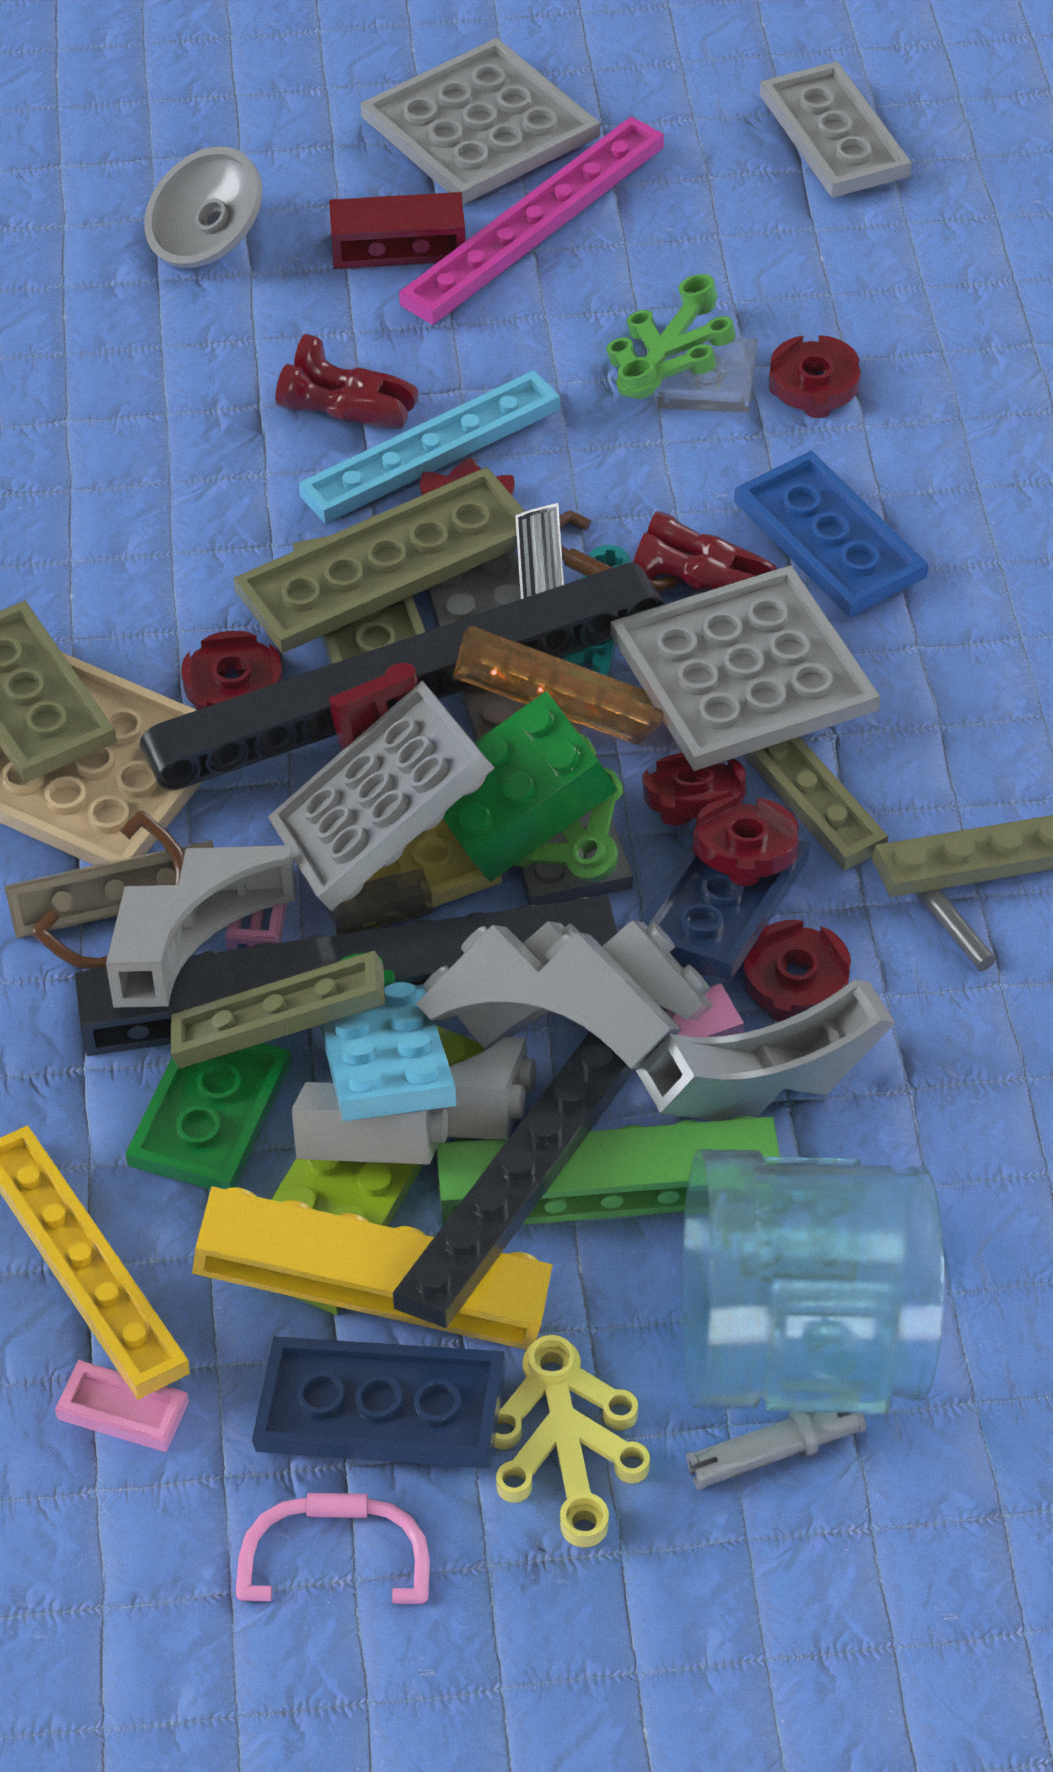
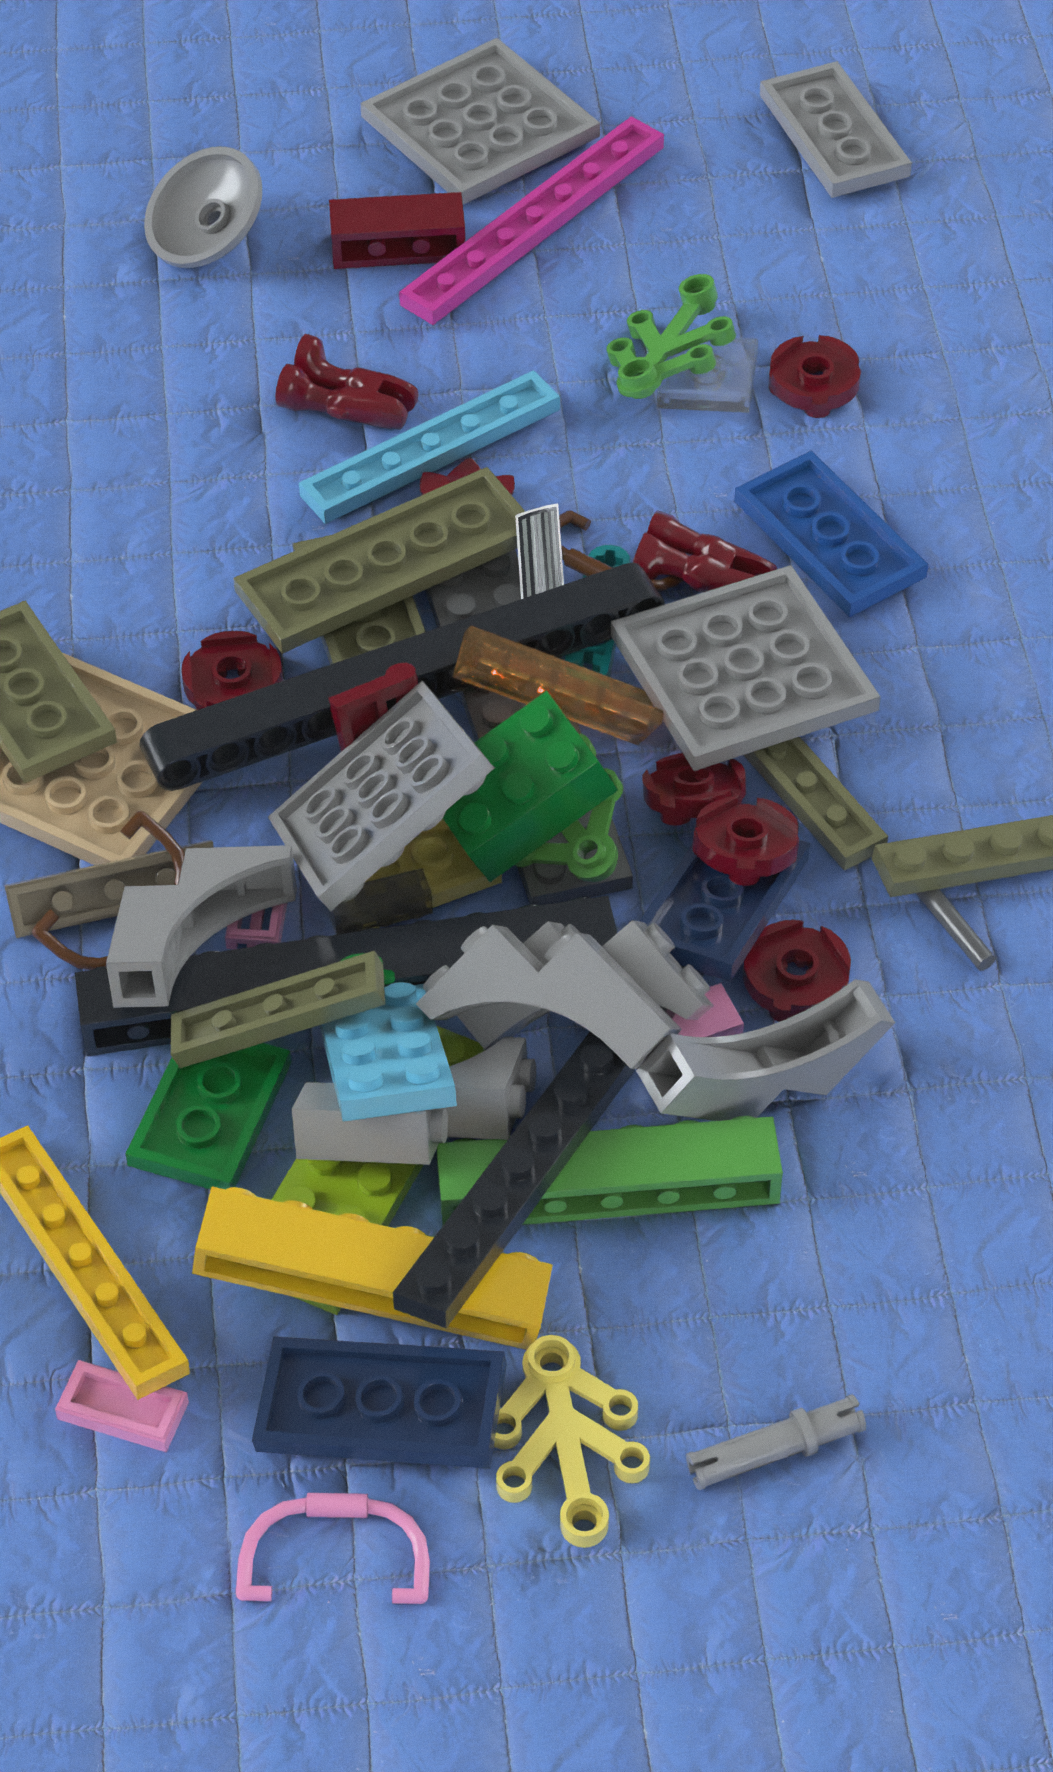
clear light blue cylinder [681,1149,944,1413] -> none

